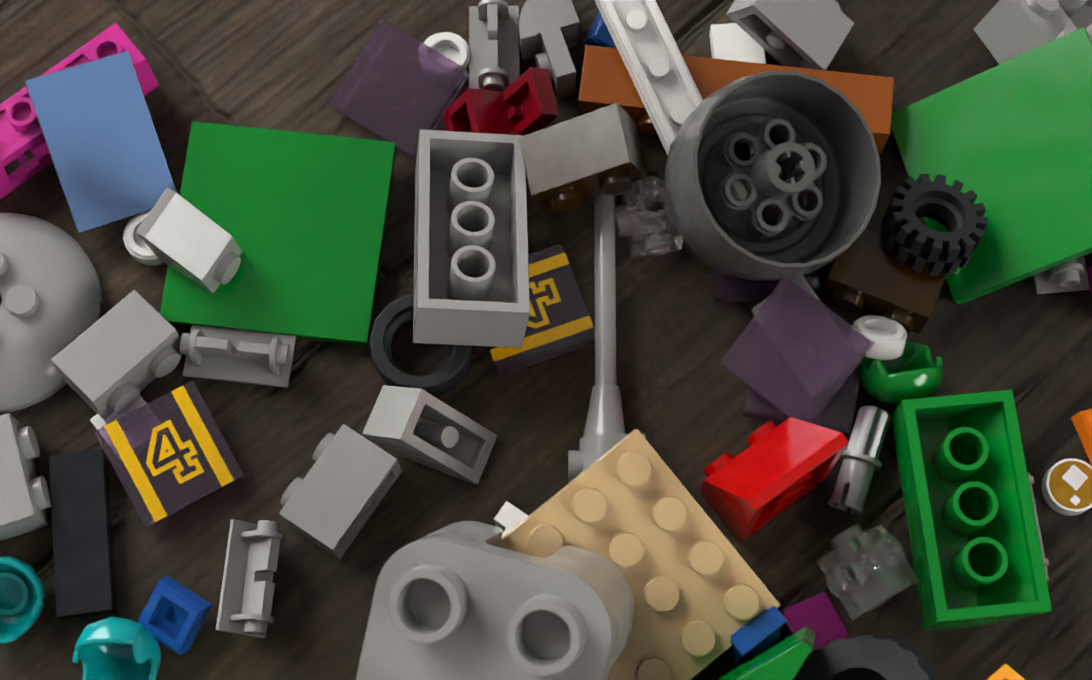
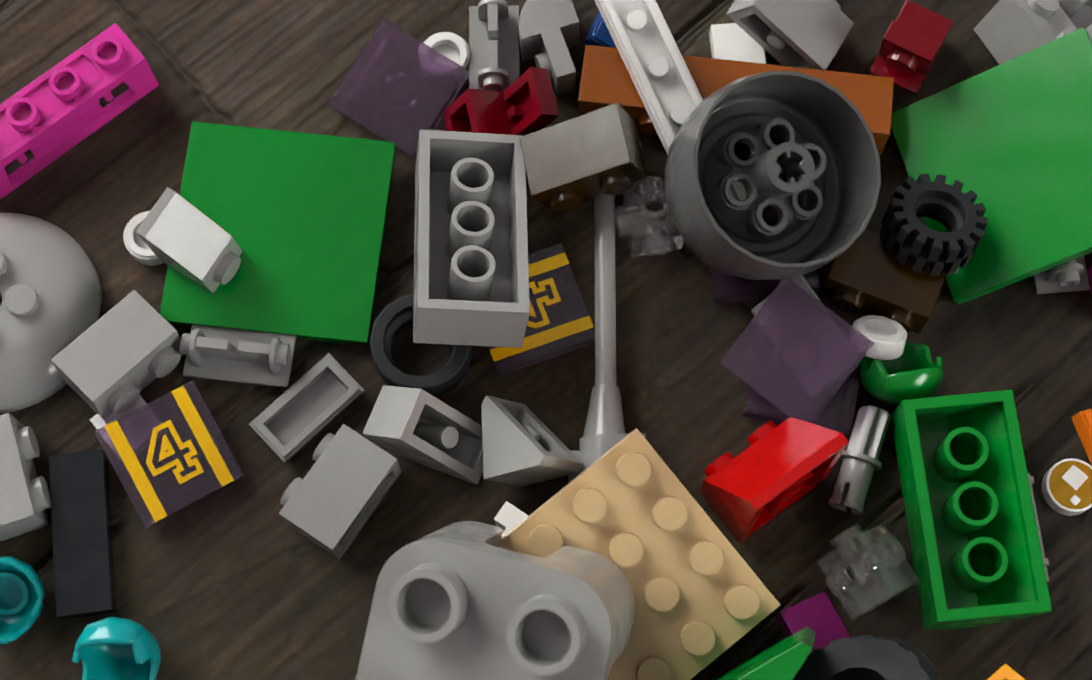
medium blue tile [24,51,177,233] -> none
blue tile [137,576,213,656] -> none
light grey hinge [216,519,284,638] -> none
blue tile [727,605,787,662] -> none
none -> light grey tile [249,353,365,463]
none -> light grey slope [481,395,583,486]
none -> dark red brick [869,0,953,95]

